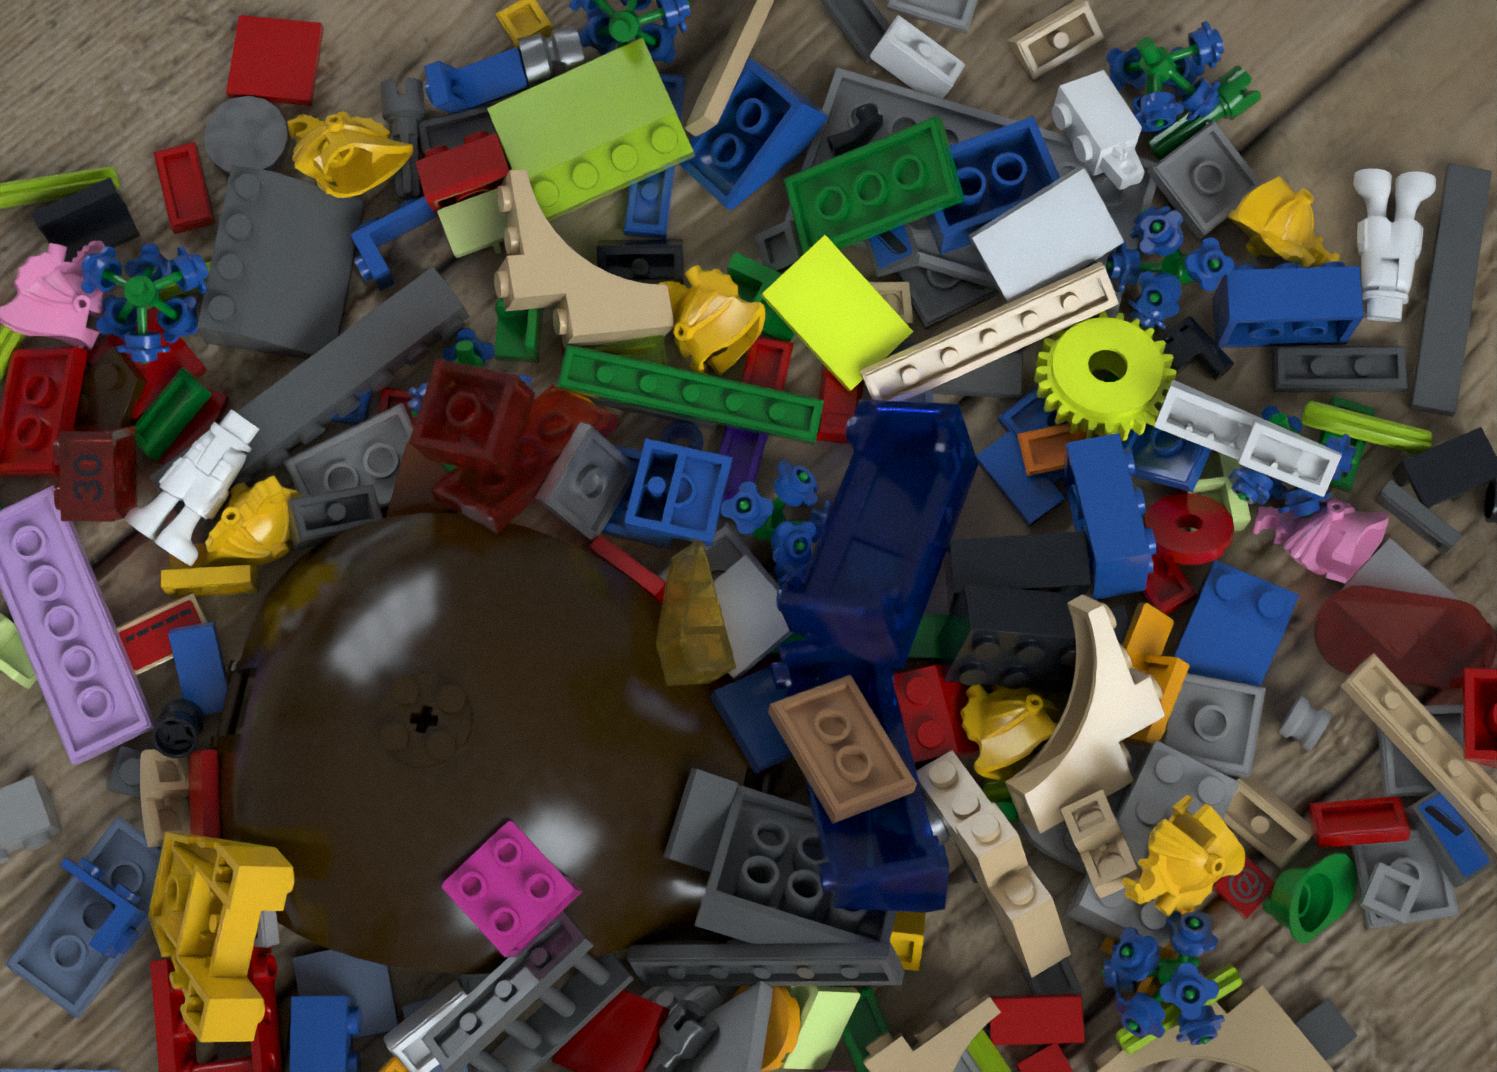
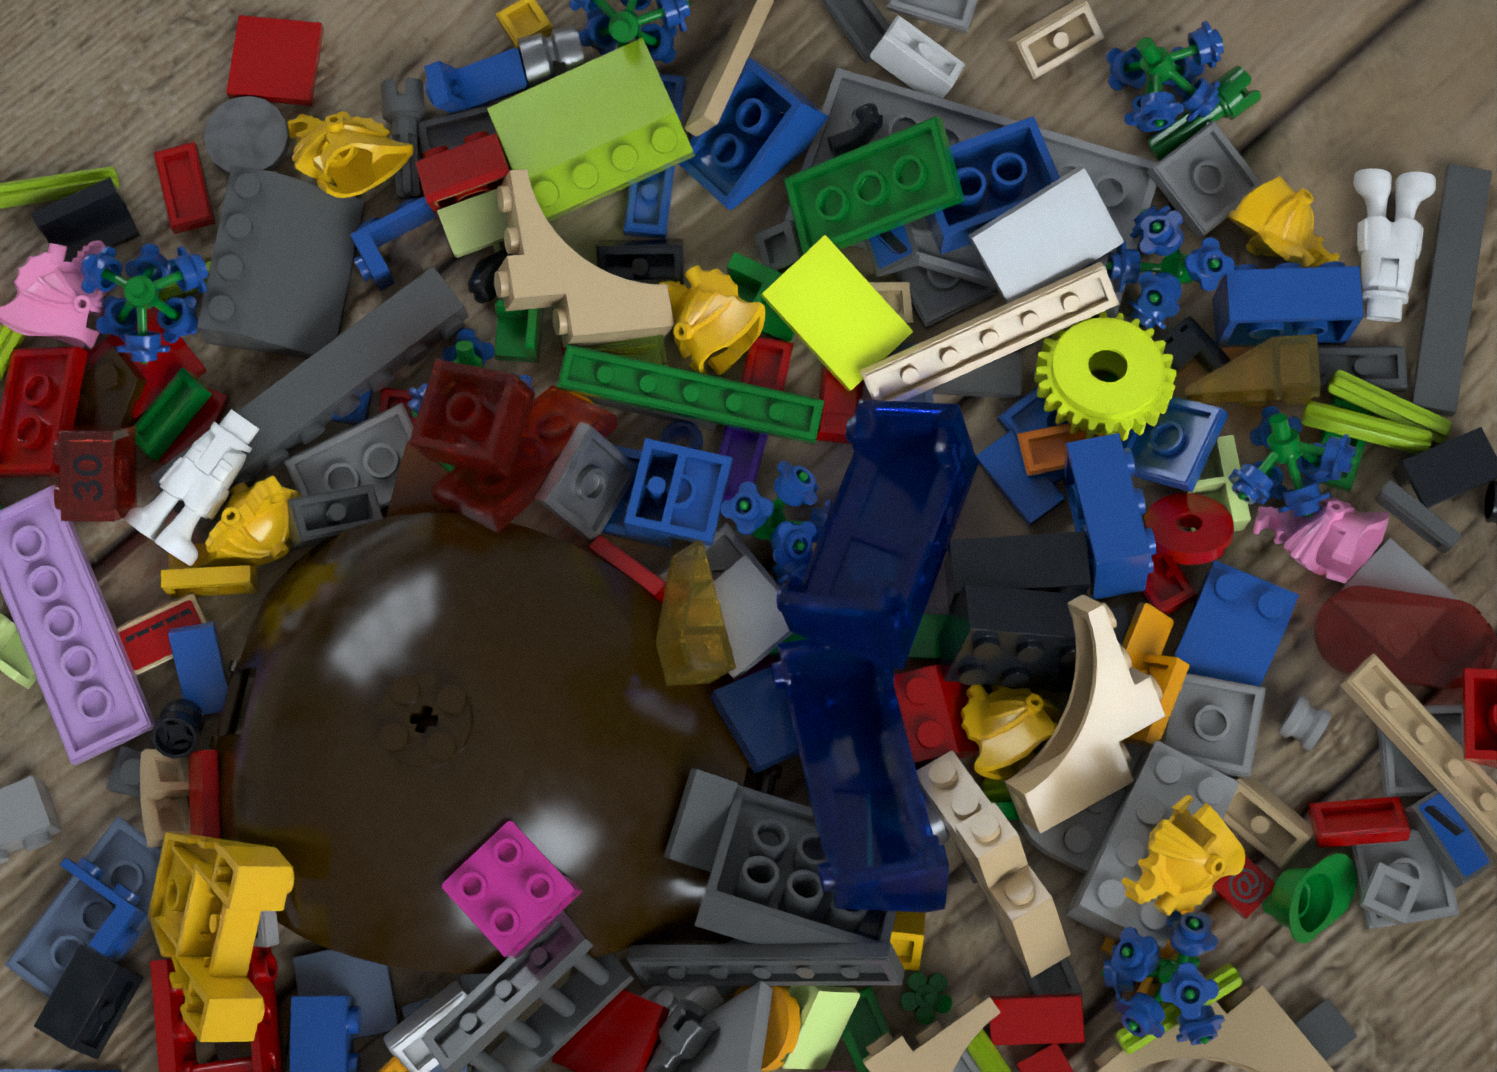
medium nougat tile [768,675,917,824] -> none
white hinge [1052,70,1145,190] -> none
tan slope [1060,789,1141,899] -> none
white slope [1154,380,1342,497] -> none
none -> black panel [34,944,144,1060]
none -> black arm [468,248,513,304]
none -> green plant [900,971,952,1024]
none -> clear yellow slope [1185,334,1320,408]
none -> lime axle [1327,369,1451,444]

